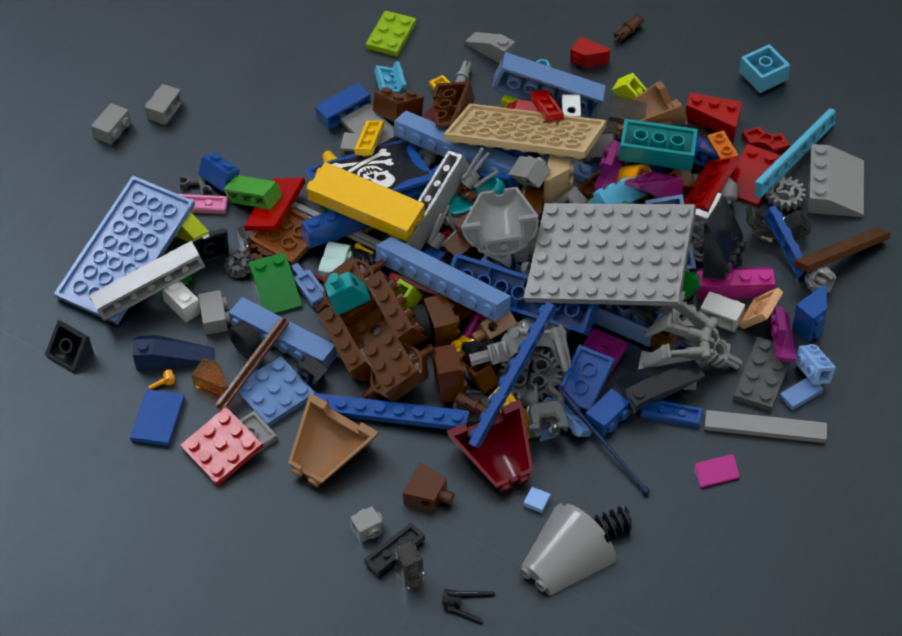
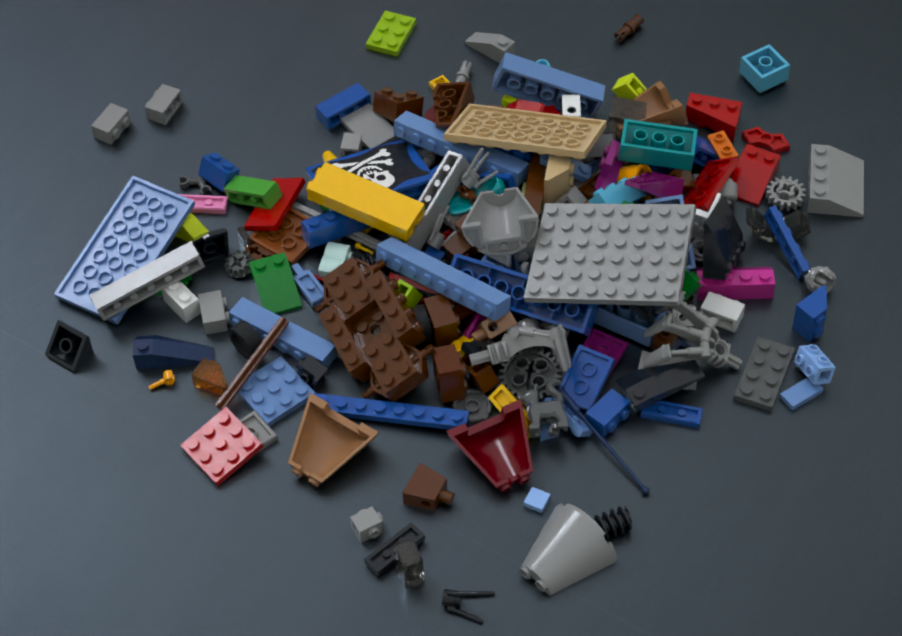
blue tile [130,389,185,446] -> none
teal torso [325,272,370,315] -> none
yellow plate [354,121,385,156] -> none
medium azure bracket [374,61,406,94] -> none
reddish brown pin [455,392,488,415] -> none
blue plate [469,301,557,449] -> none
light grey brick [508,156,551,188] -> none
red tile [530,90,564,122] -> none
red slope [570,37,611,68] -> none
dark pink slope [694,454,740,488] -> none
light grey tile [704,410,827,443] -> none
light nougat tile [739,288,783,329] -> none
medium azure tile [754,108,836,198] -> none
magenta bracket [769,306,796,362] -> none
reddish brown tile [794,227,890,272] -> none

